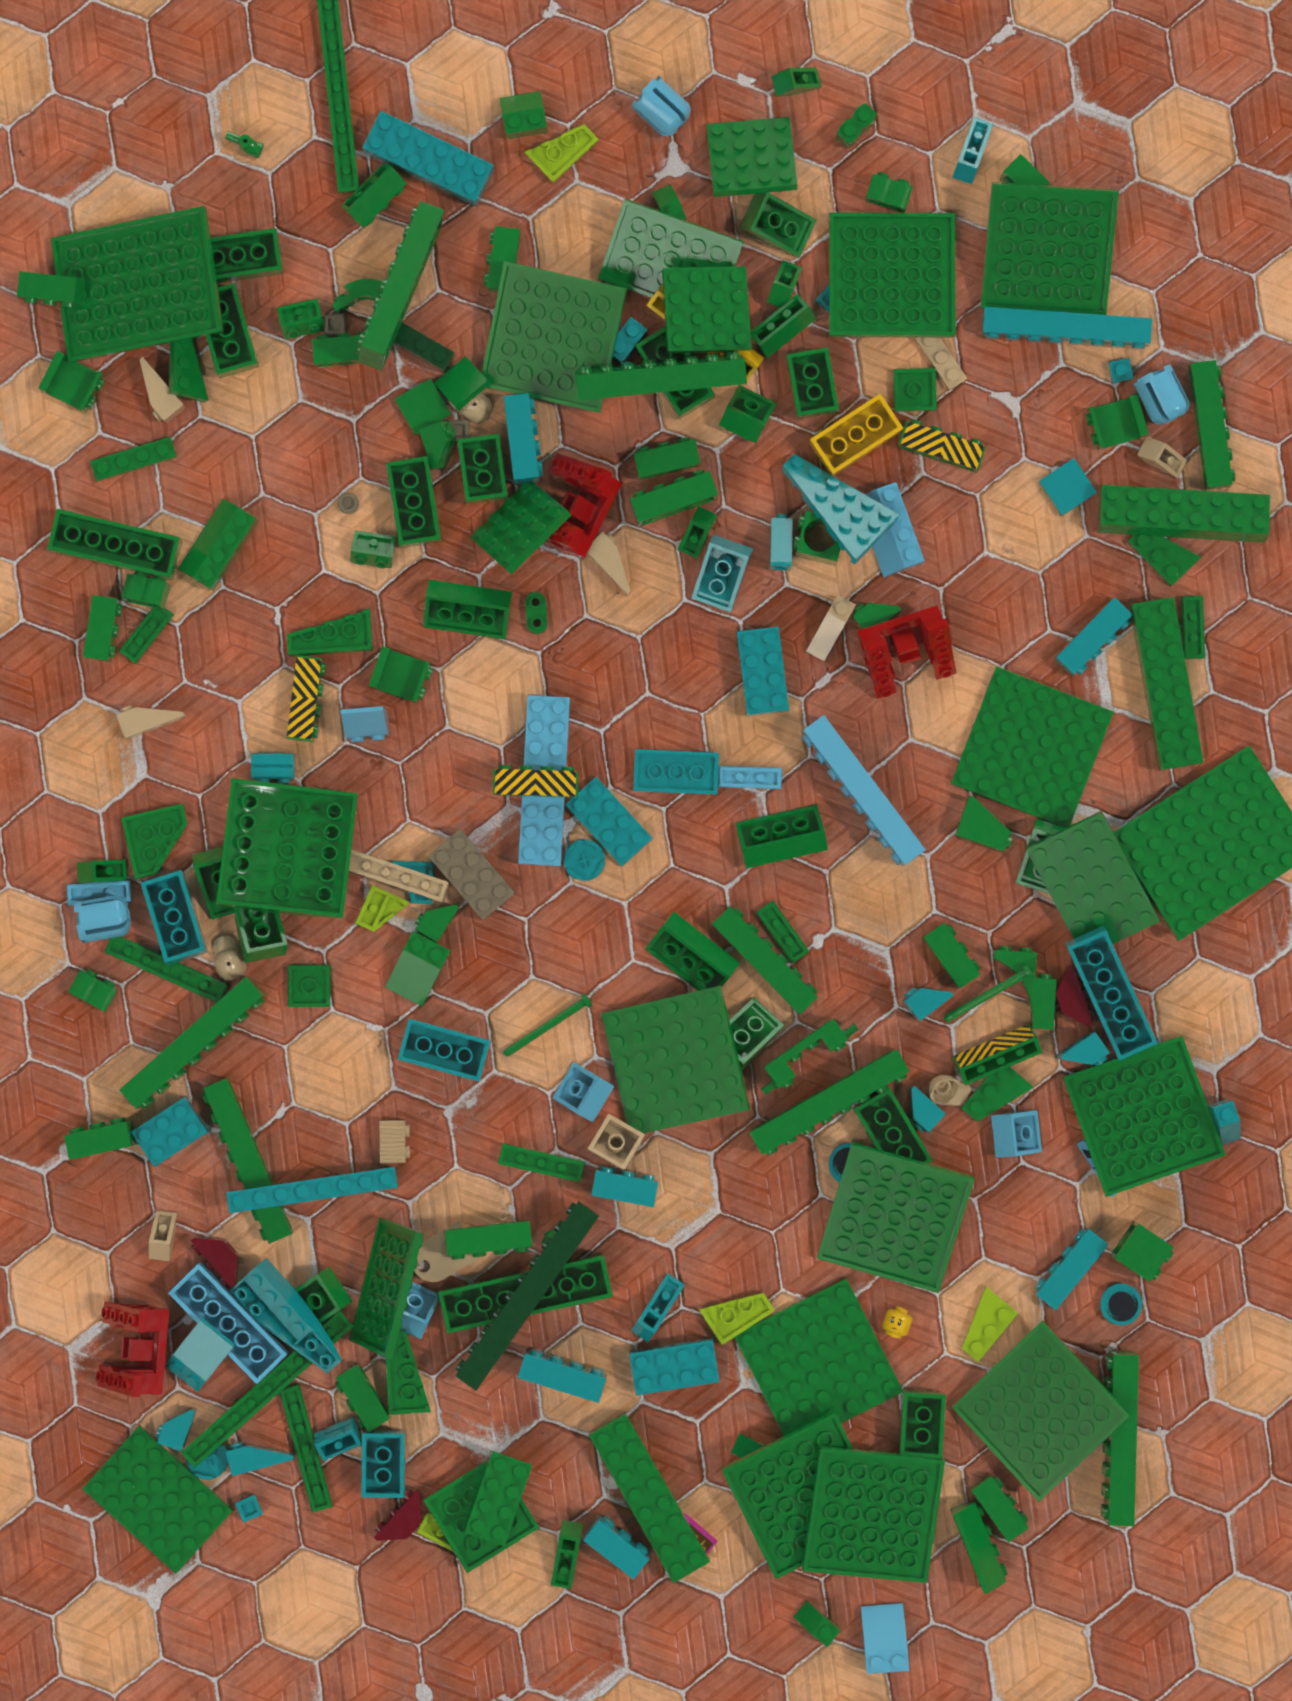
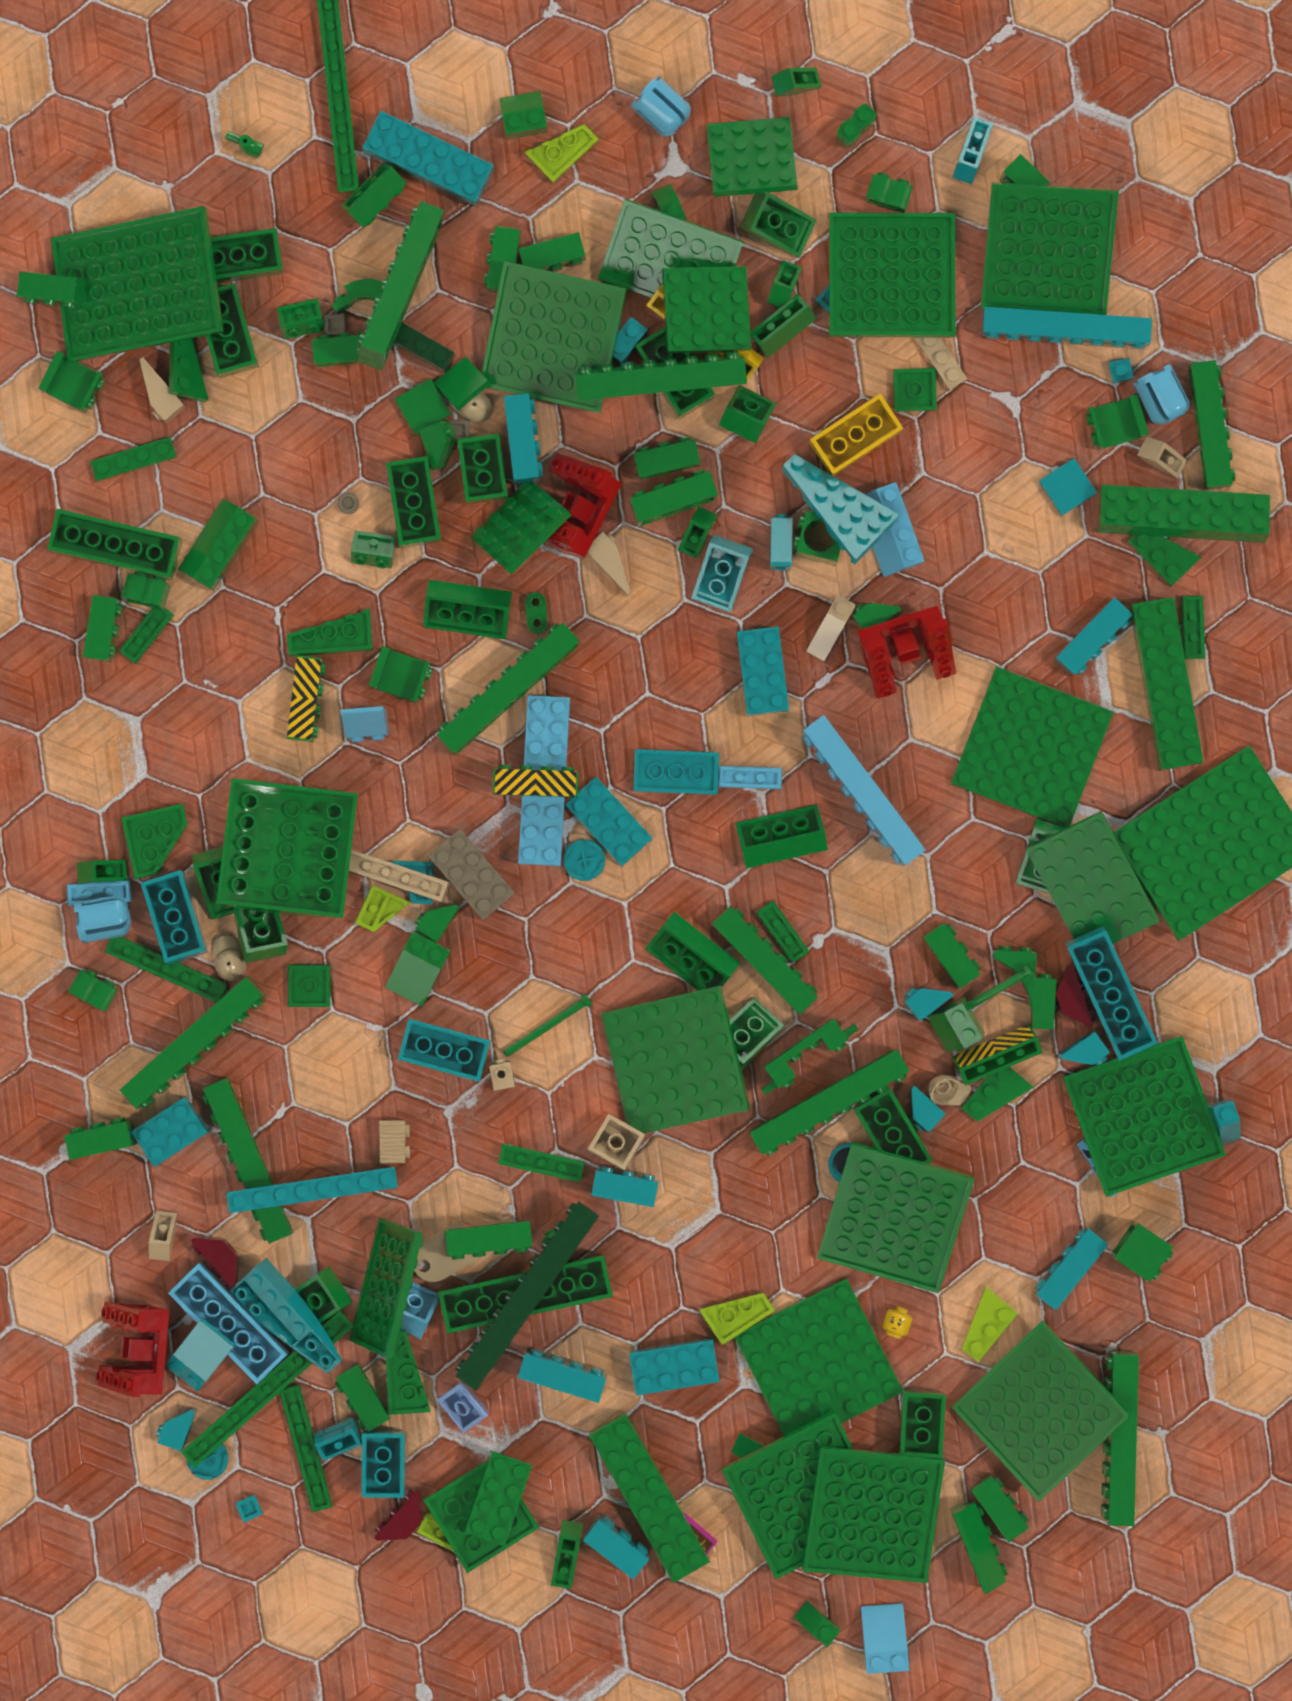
green plate [82,1425,233,1574] -> none
tan slope [116,706,186,739] -> none
teal slope [226,1442,295,1476] -> none
teal brick [251,753,295,784] -> none
medium azure slope [553,1062,614,1122] -> none
teal slope [630,1273,685,1342] -> none
green brick [786,347,839,420] -> none
brick [898,419,986,473] -> none
green slope [955,795,1013,852] -> none
medium azure slope [991,1110,1042,1158] -> none
tile [1100,1283,1142,1325] -> none
none -> green brick [437,623,581,756]
none -> light blue slope [437,1381,489,1433]
none -> tan brick [489,1058,515,1091]
none -> green brick [519,232,586,272]
none -> green slope [927,997,985,1053]

